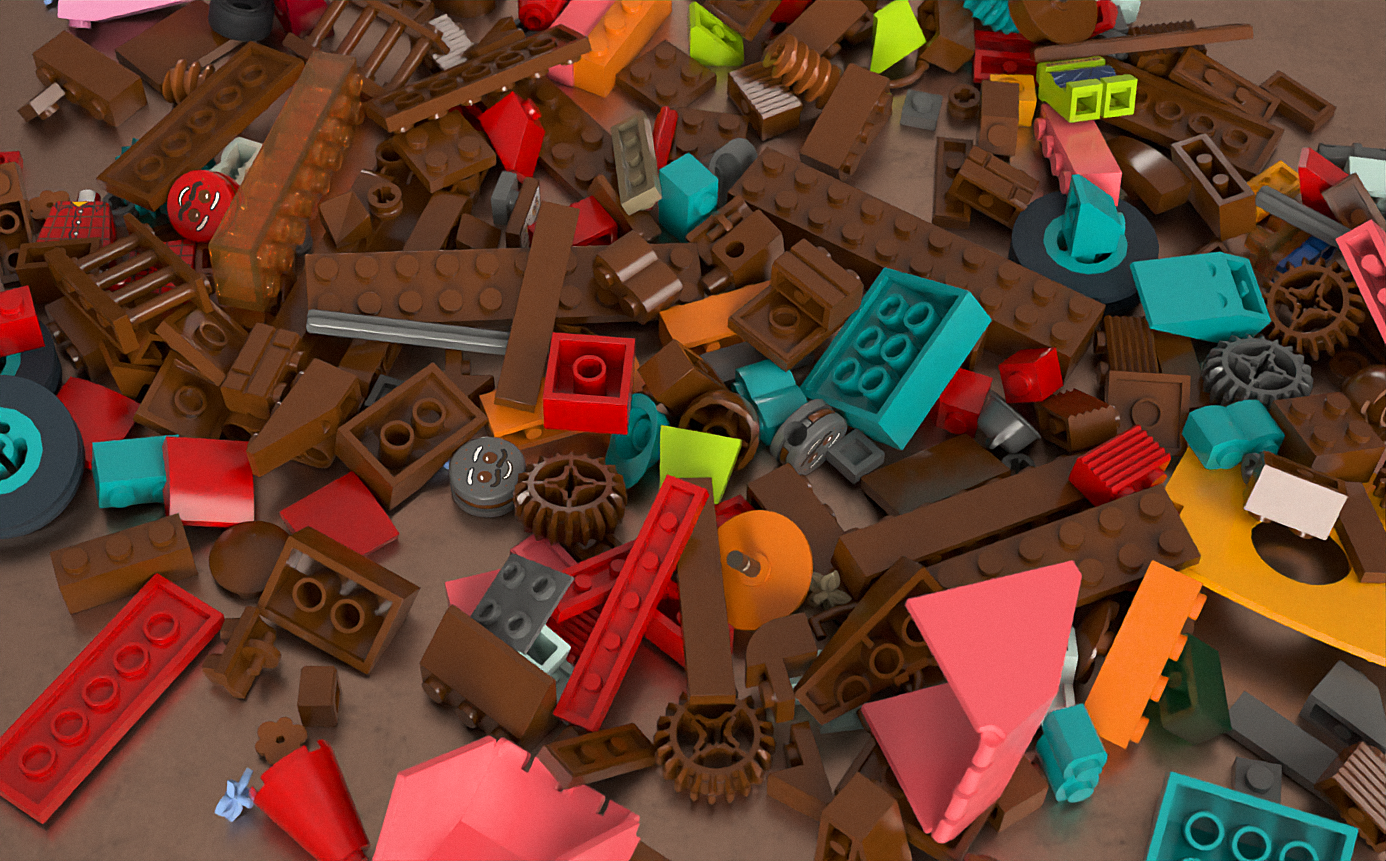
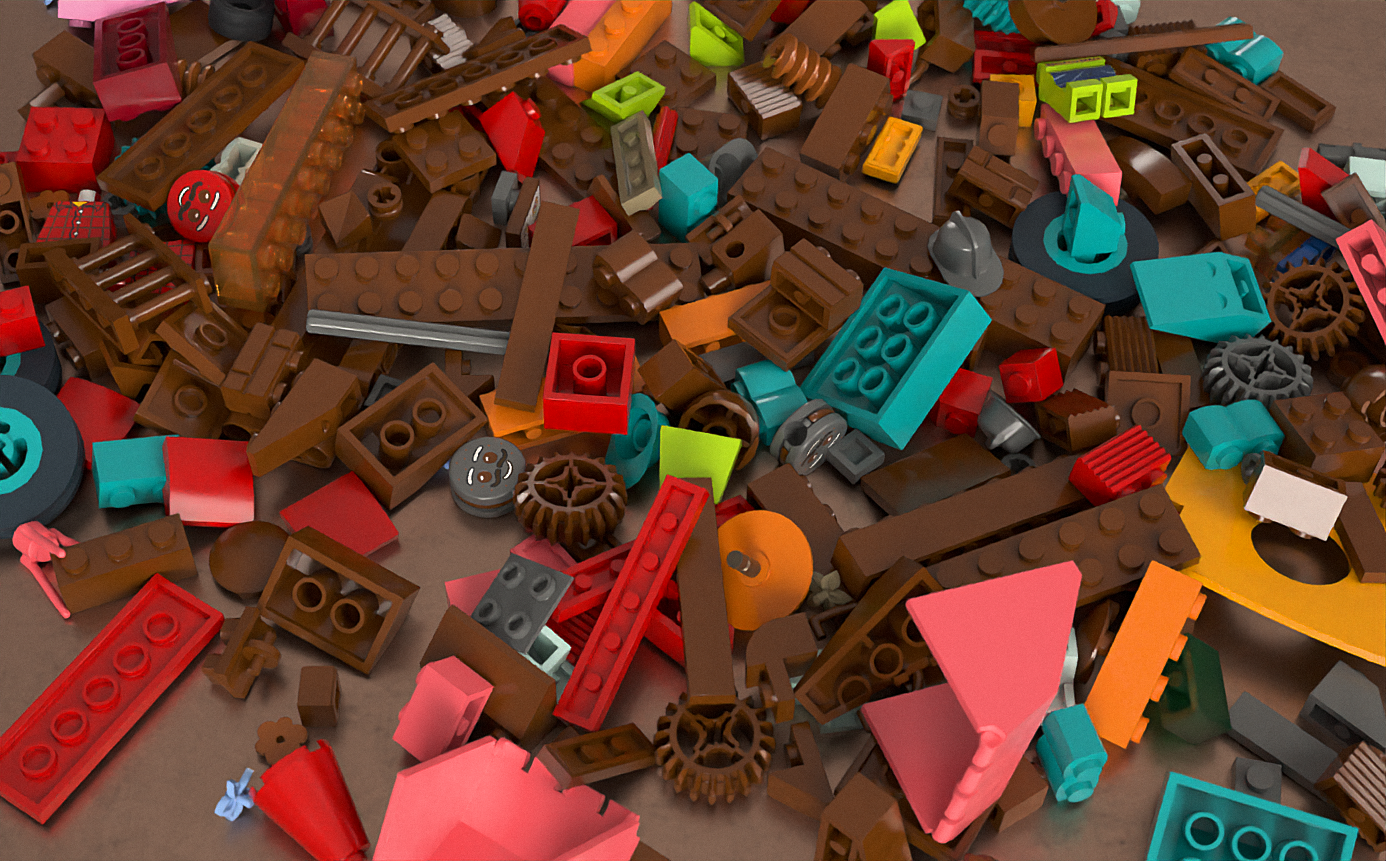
none -> coral plant [13,521,81,618]
none -> red brick [16,107,115,194]
none -> dark red slope [93,1,182,122]
none -> coral brick [392,656,494,763]
none -> lime slope [580,71,666,124]
none -> light orange plate [862,116,923,184]
none -> red slope [867,39,915,102]
none -> dark grey piece [927,211,1004,297]
none -> teal brick [1205,16,1283,85]

